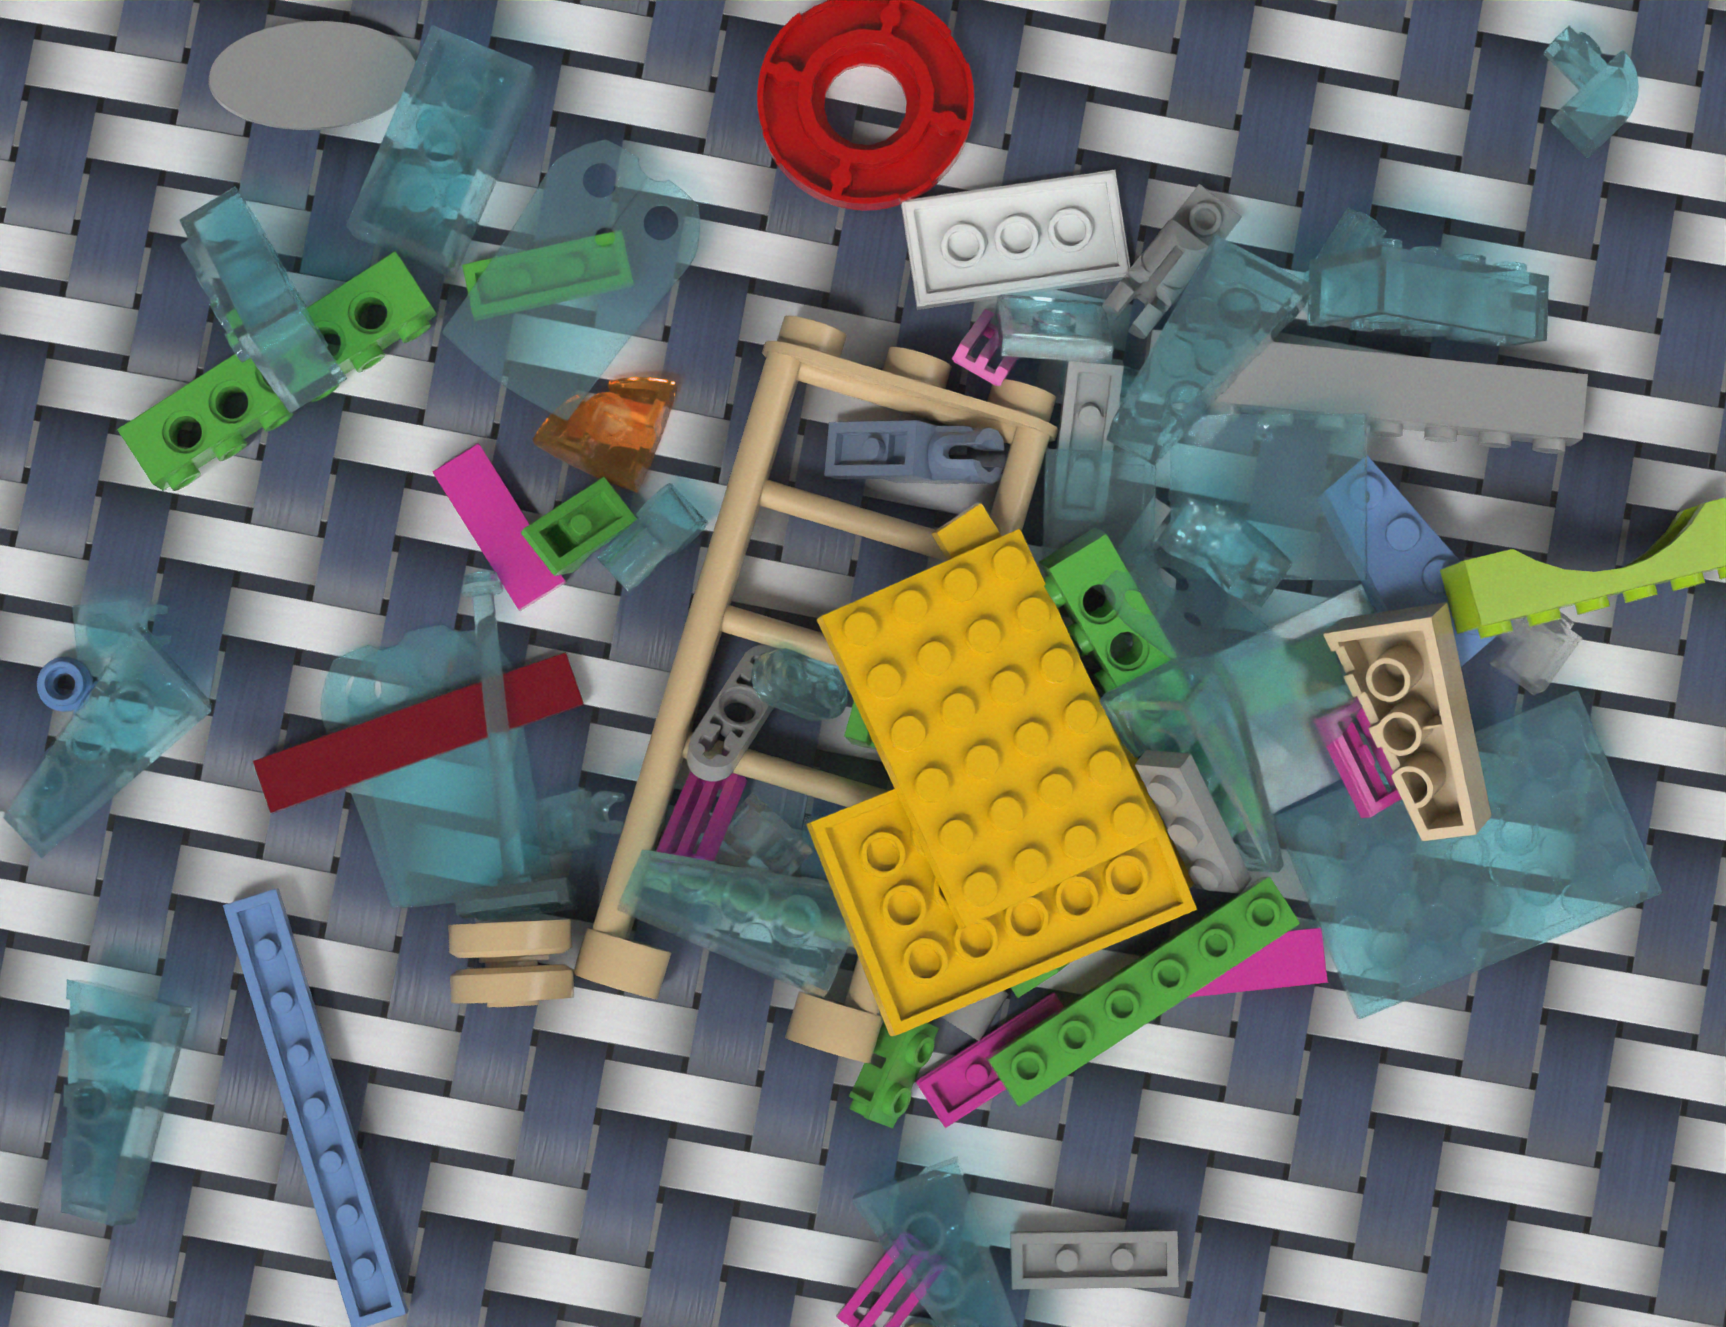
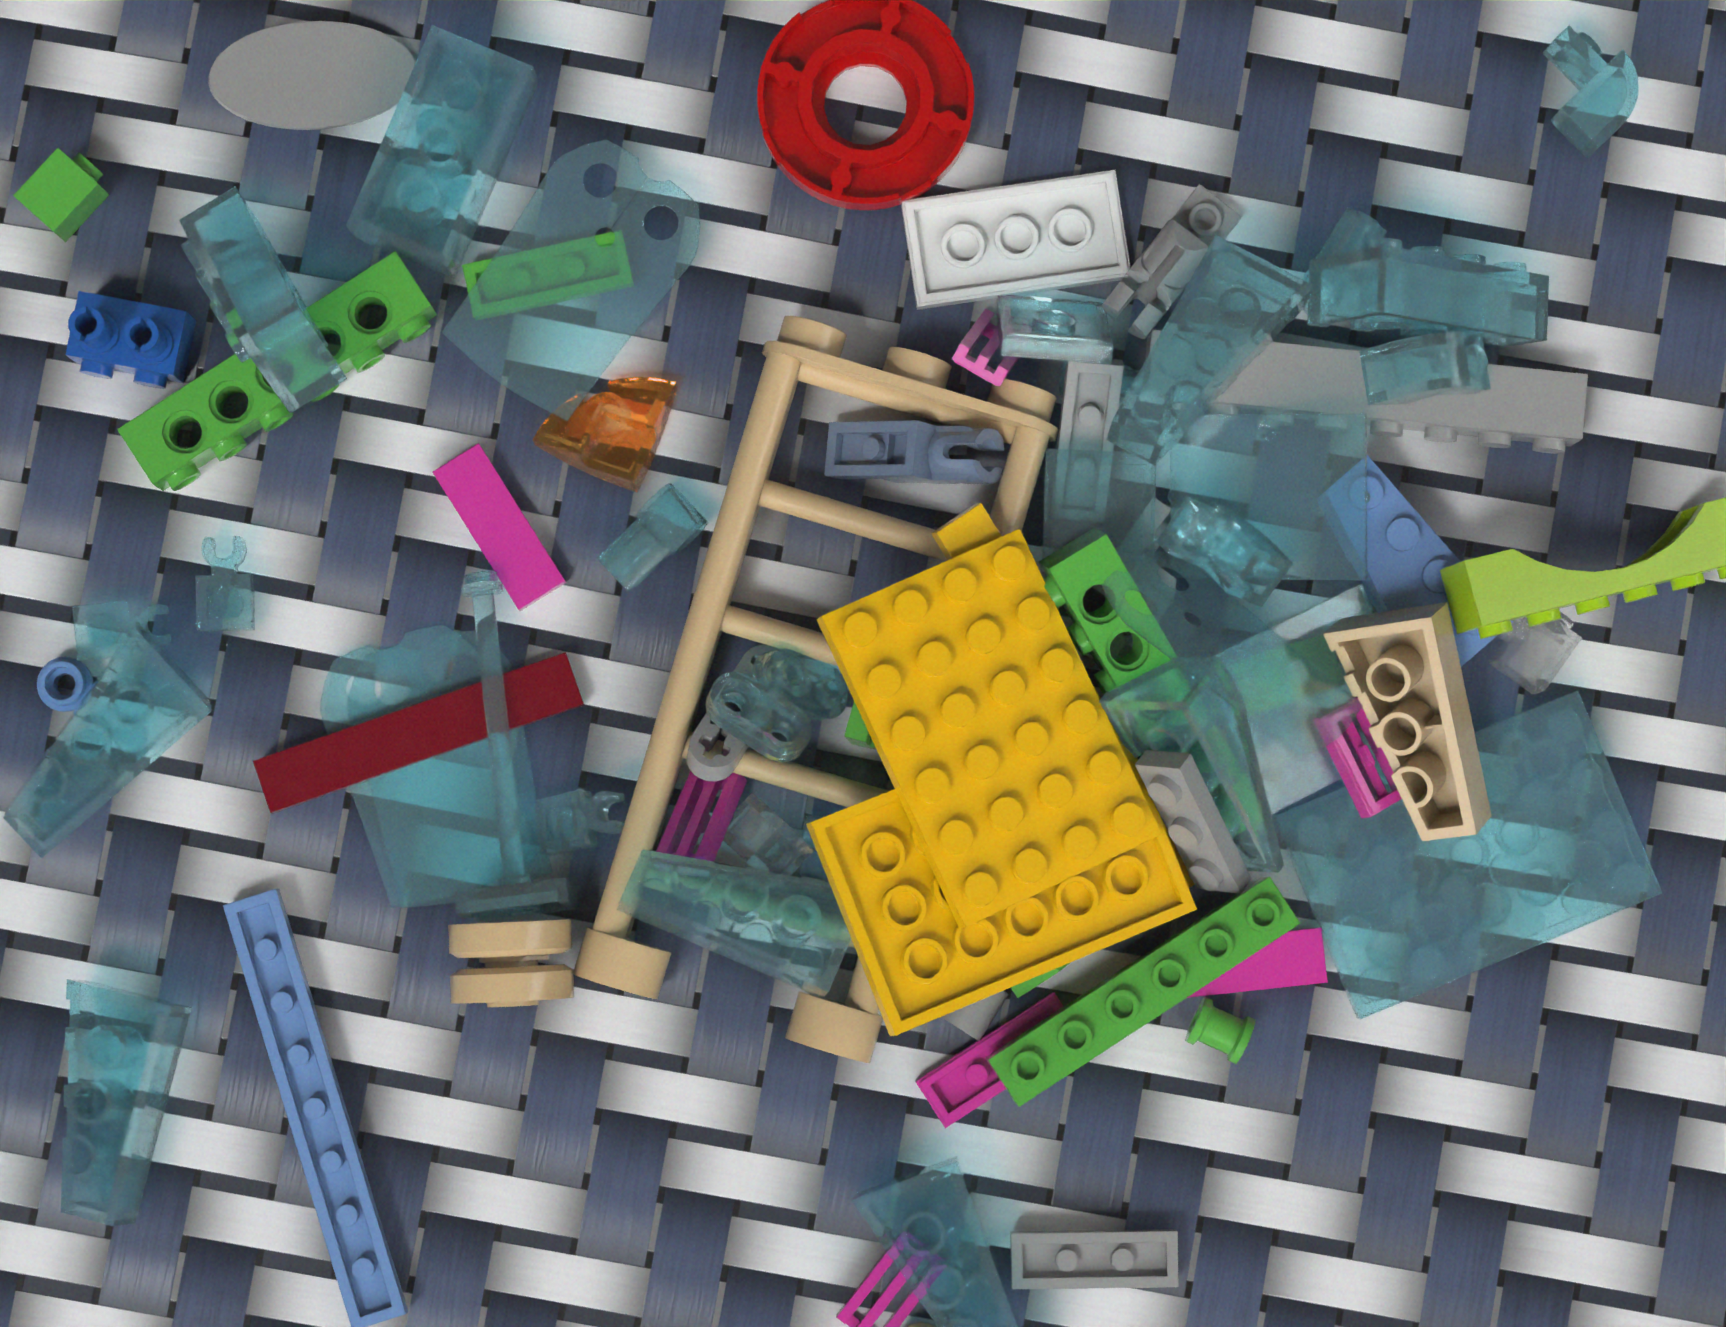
bright green slope [521,477,637,576] -> none
bright green hinge [849,1020,939,1128] -> none
none -> bright green brick [13,148,109,243]
none -> blue brick [65,291,196,389]
none -> clear light blue plate [195,536,255,632]
none -> clear light blue plate [706,672,812,762]
none -> bright green bush [1185,997,1256,1064]
none -> clear light blue brick [1359,331,1491,405]

